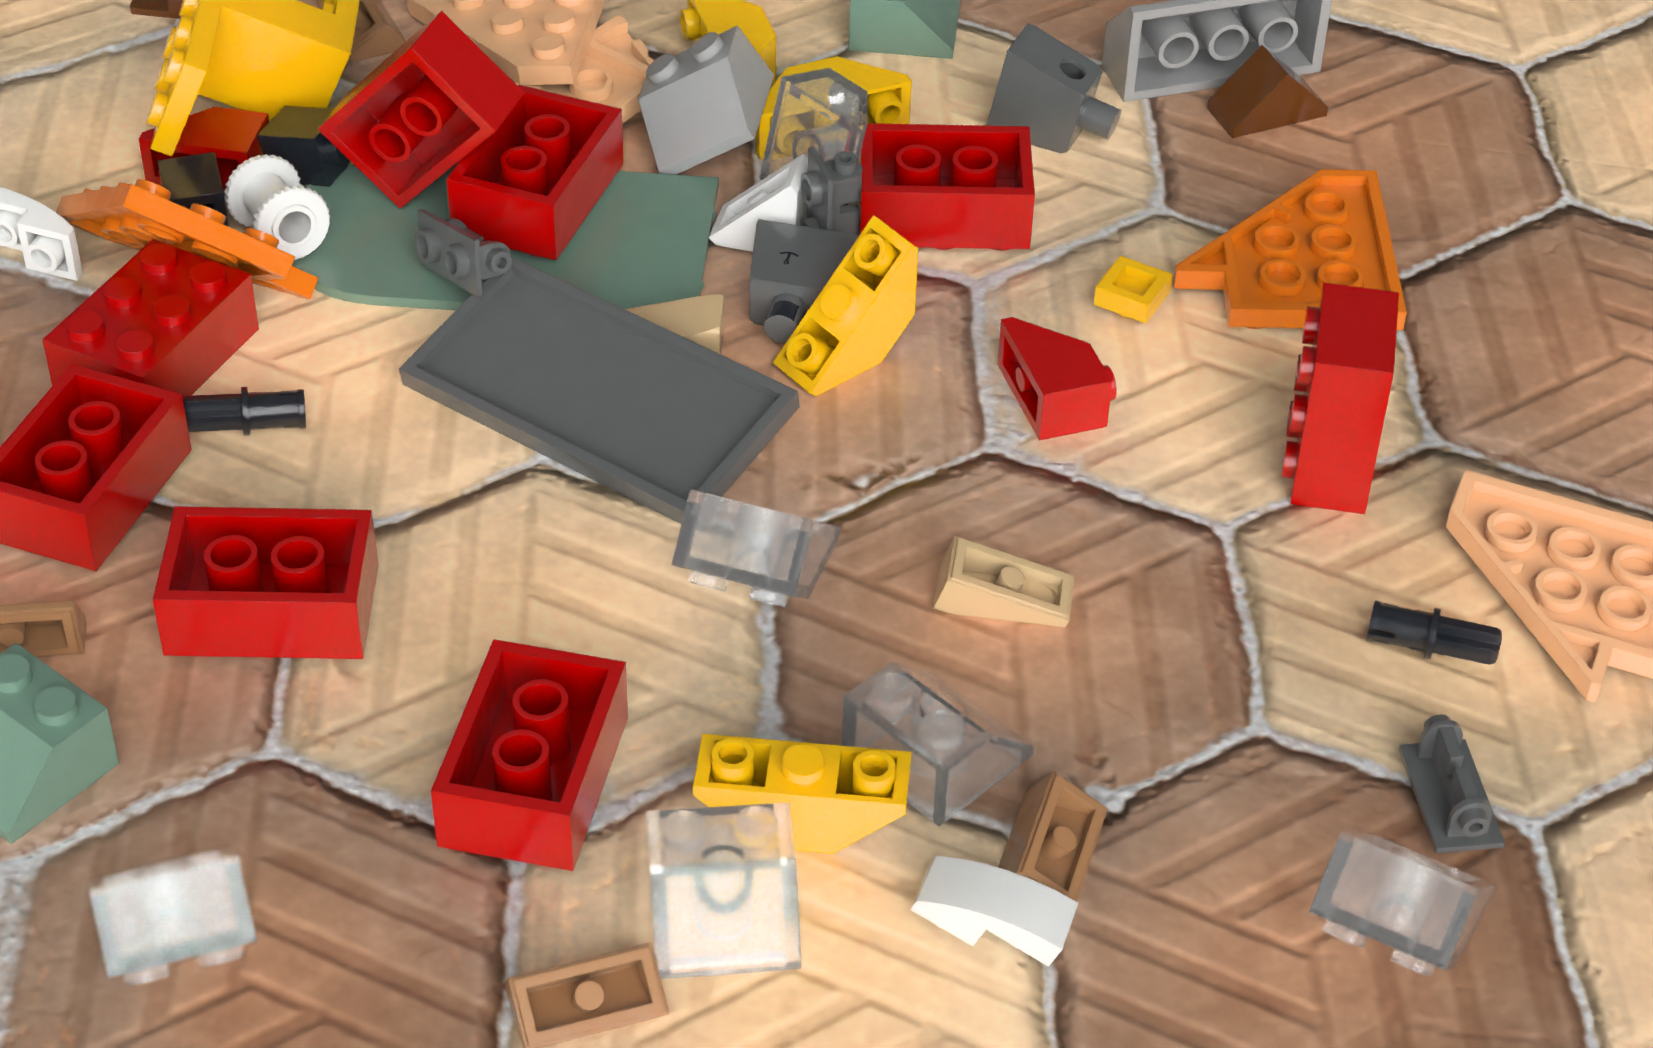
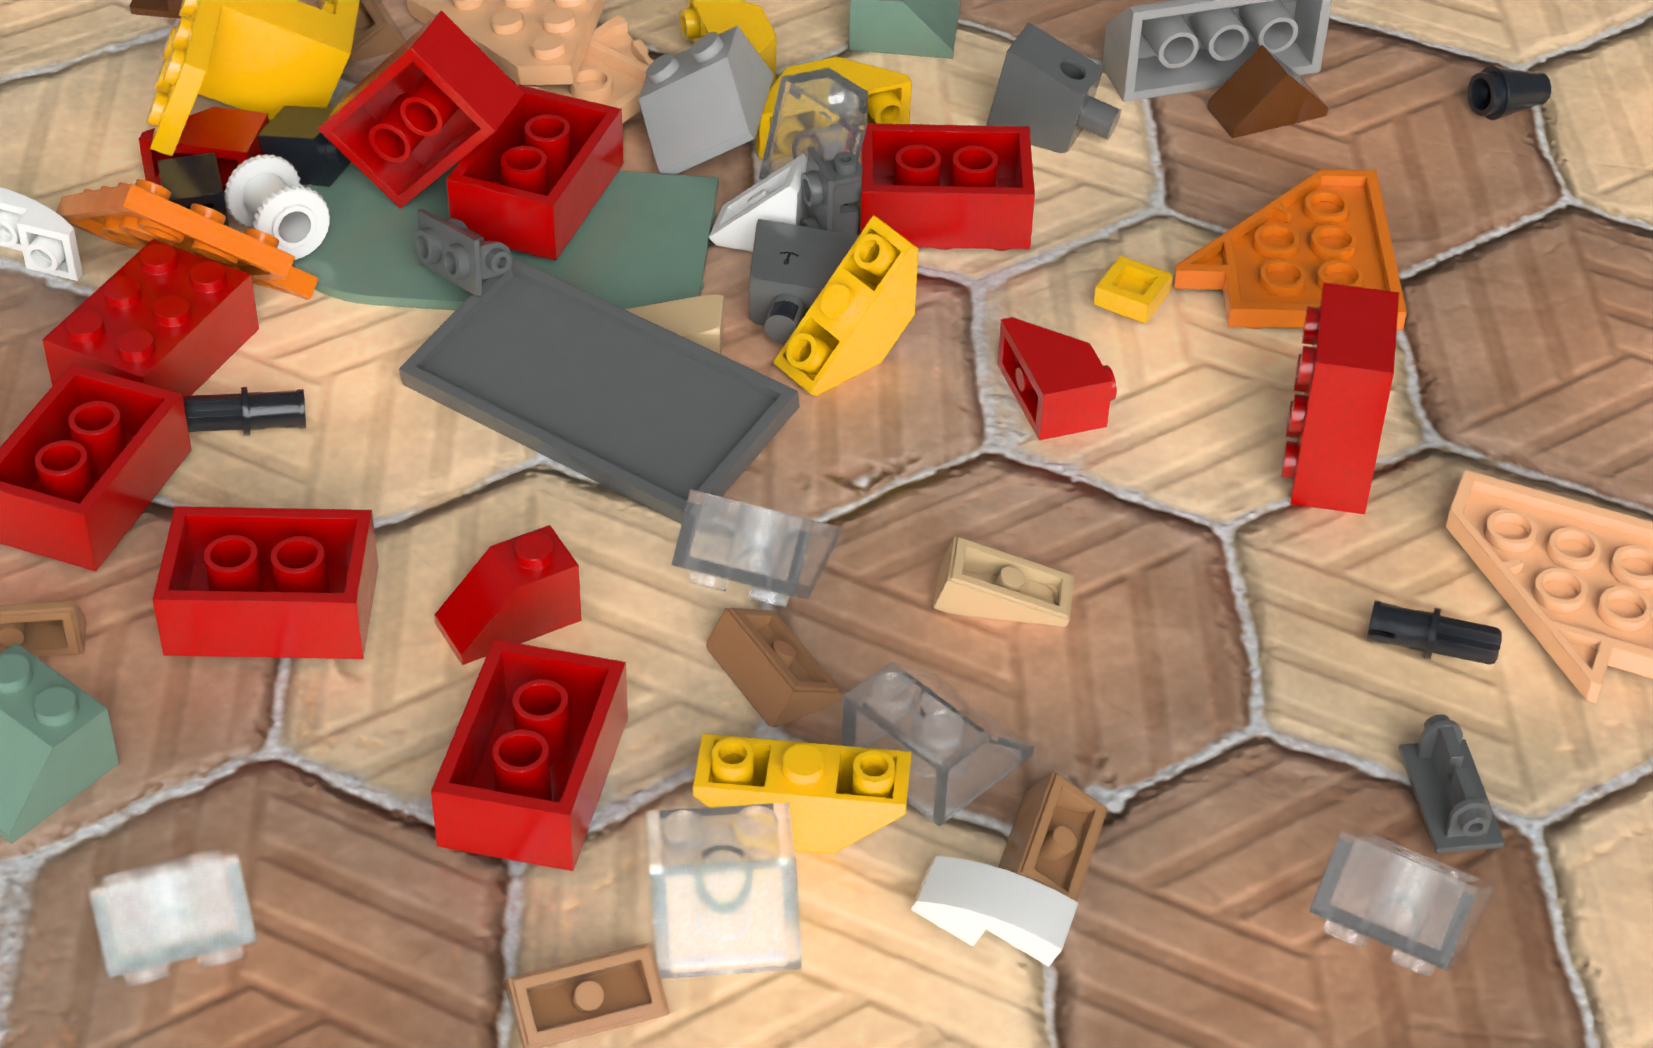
none -> red slope [434,525,582,665]
none -> medium nougat slope [706,608,842,727]
none -> black cone [1468,66,1551,120]

